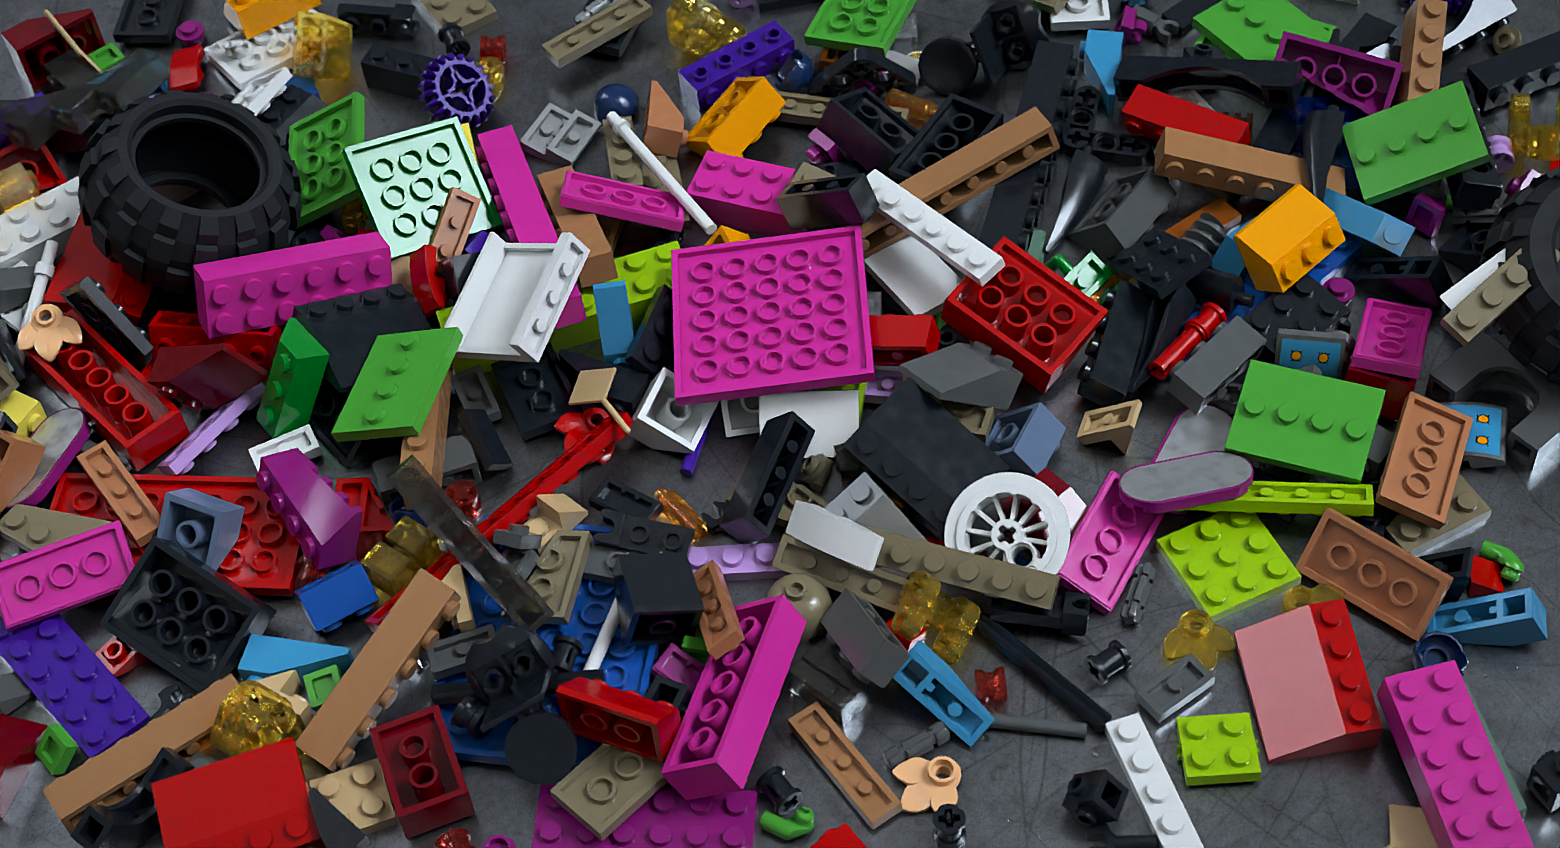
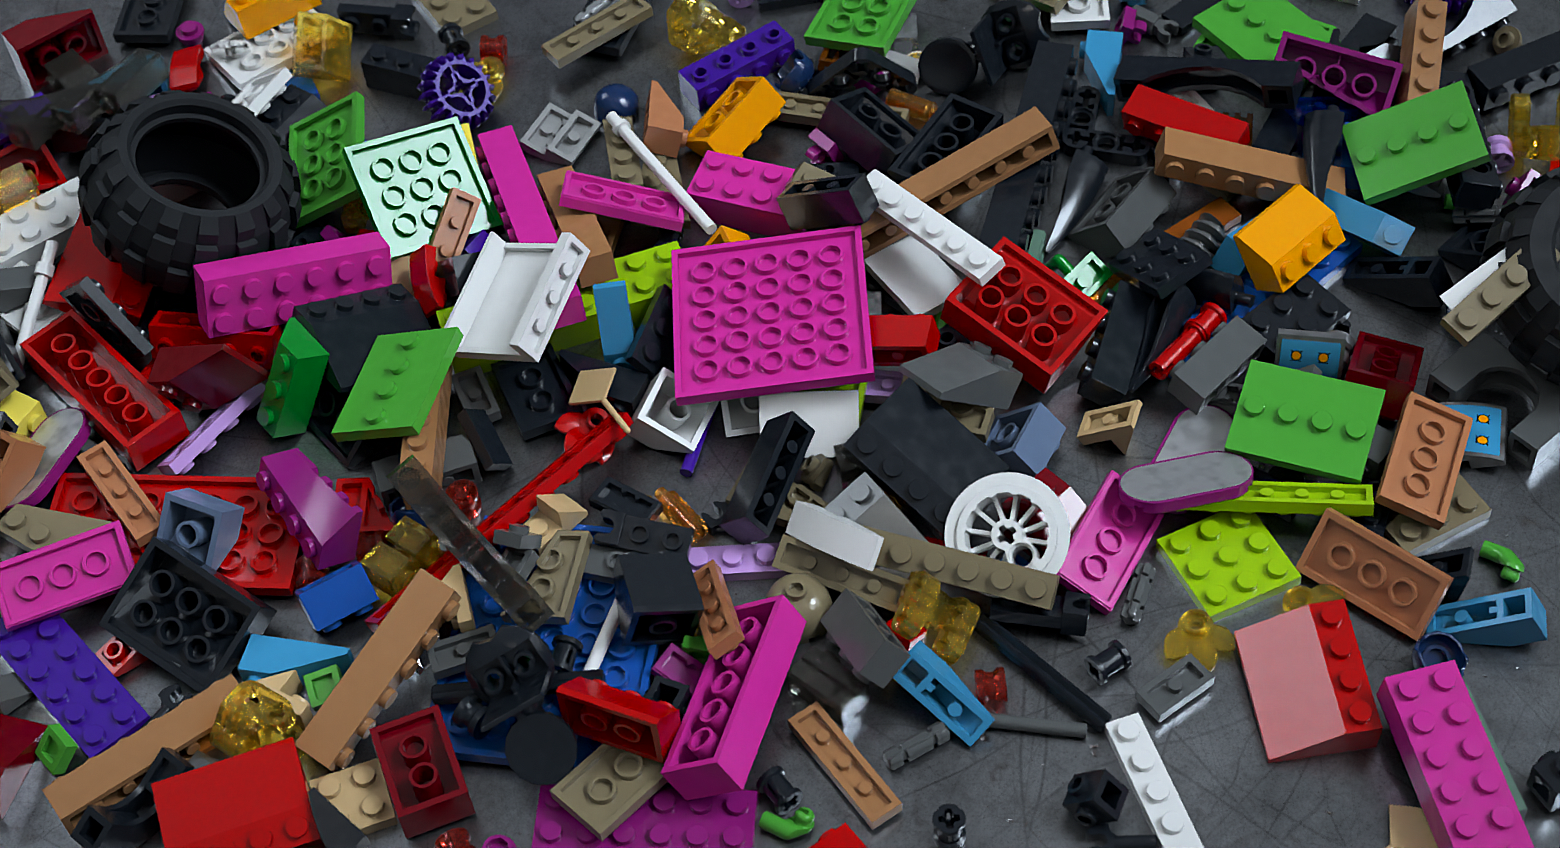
light nougat plate [18,304,83,362] -> none
tan piece [43,9,105,80] -> none
bright green plate [87,42,128,77] -> none
white plate [248,424,323,472] -> none
light nougat plate [892,756,961,814] -> none
lime plate [1176,712,1261,786] -> none
magenta plate [1323,277,1355,305] -> none
dark pink tile [1351,298,1433,380] -> none
magenta tile [1405,193,1448,237] -> none
red slope [1466,555,1504,596] -> none

